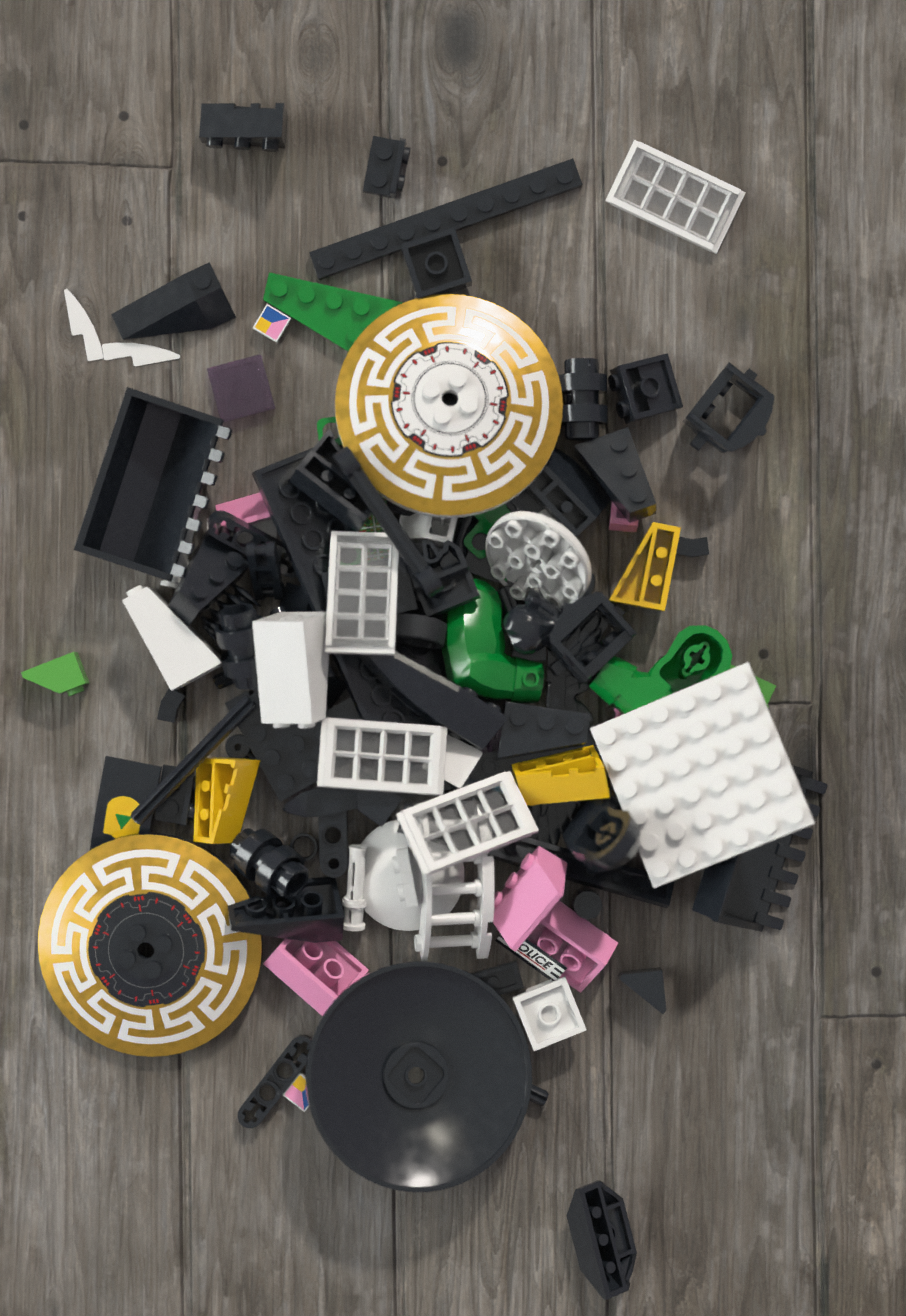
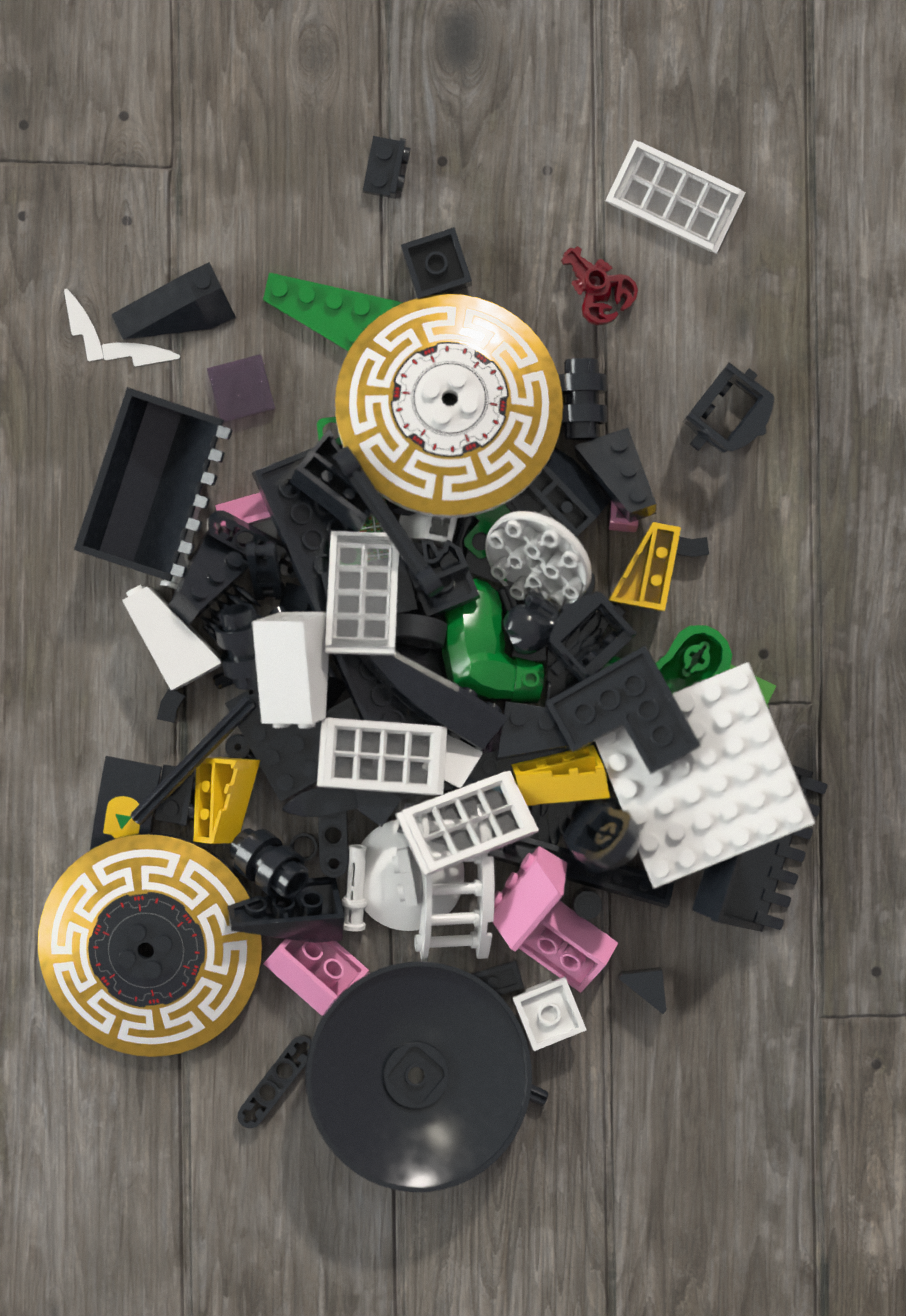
bright green slope [21,652,90,697] -> none
black wedge [199,103,288,152] -> none
tile [253,304,292,343] -> none
tile [283,1072,309,1112] -> none
black plate [309,158,583,280] -> none
sticker [495,934,567,981] -> none
black wedge [566,1180,637,1300] -> none
black plate [608,353,683,424] -> none
none -> black plate [546,646,702,775]
none -> dark red animal [561,246,638,326]

